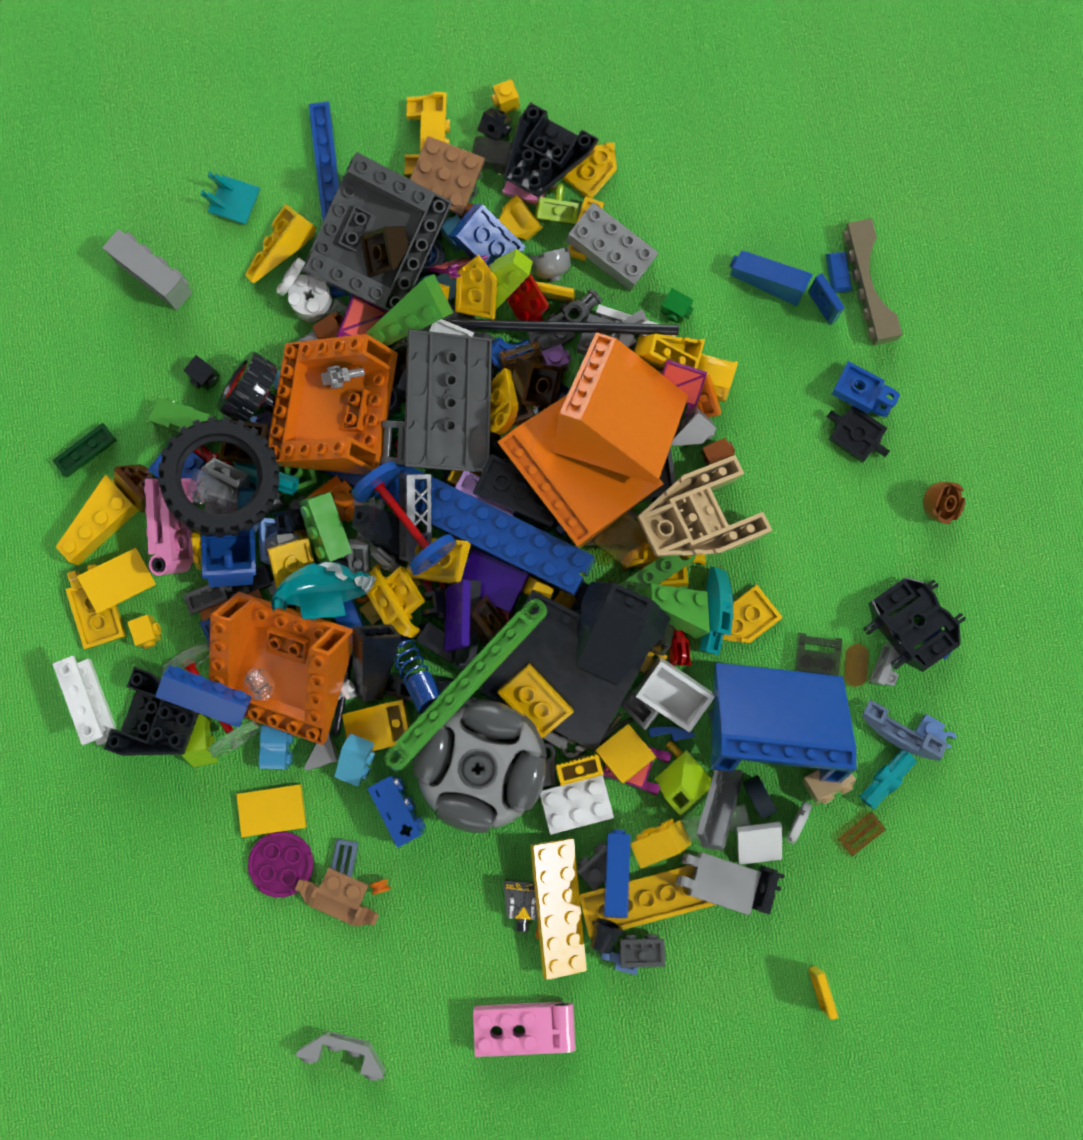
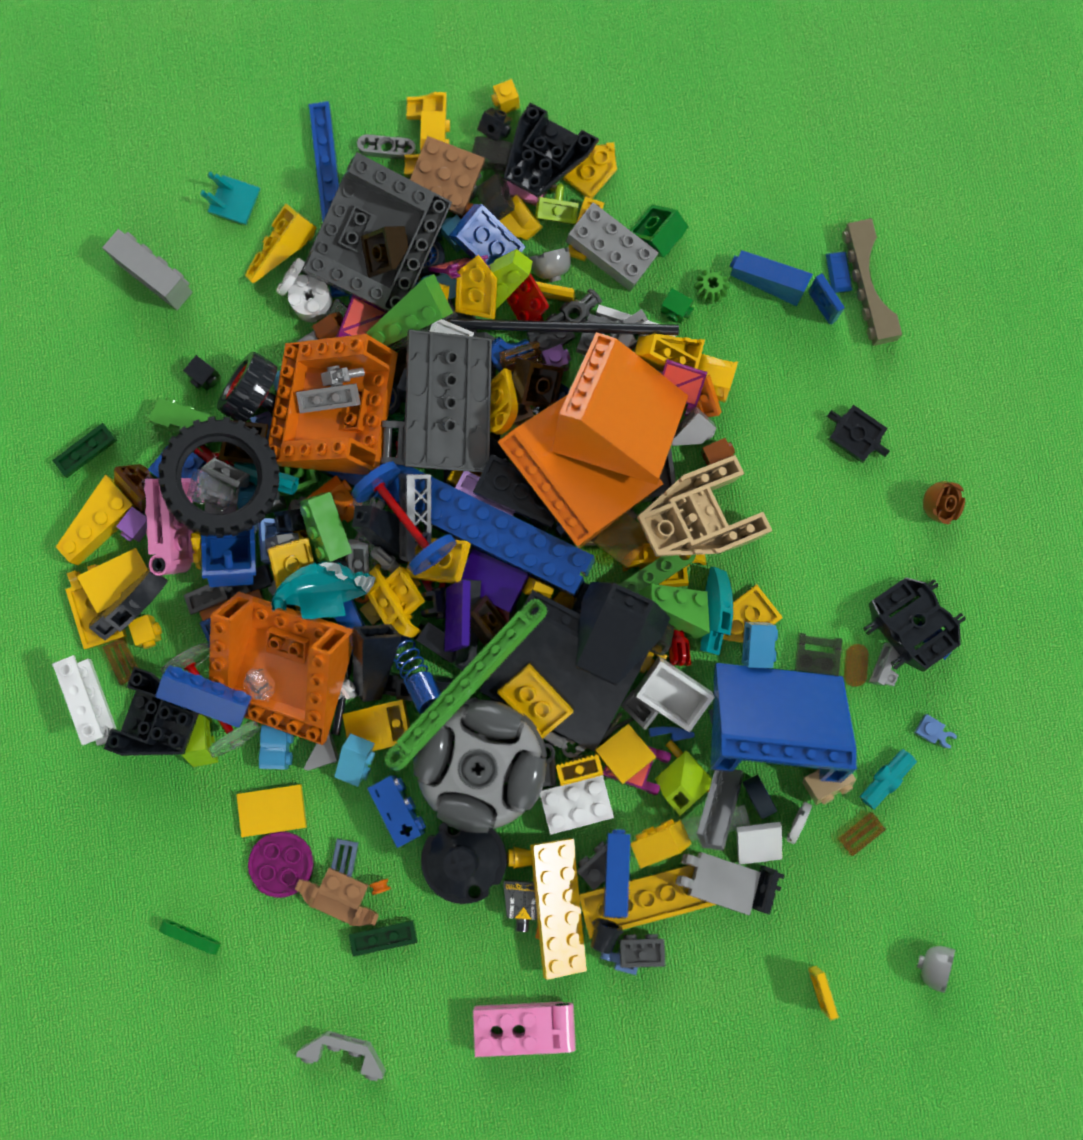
blue plate [831,361,900,417] -> none
sand blue slope [862,699,947,761] -> none
none -> black slope [89,569,168,640]
none -> clear orange tile [103,638,138,685]
none -> medium lavender brick [116,506,147,542]
none -> green beam [159,919,221,955]
none -> light grey plate [296,383,361,413]
none -> dark green plate [349,920,418,957]
none -> light grey beam [357,135,416,160]
none -> black piece [421,822,507,904]
none -> clear smoke brick [477,173,515,221]
none -> yellow cone [507,847,532,869]
none -> green slope [630,204,689,258]
none -> bright green gear [694,268,730,304]
none -> dark azure brick [742,622,778,668]
none -> light grey cylinder [917,946,955,993]

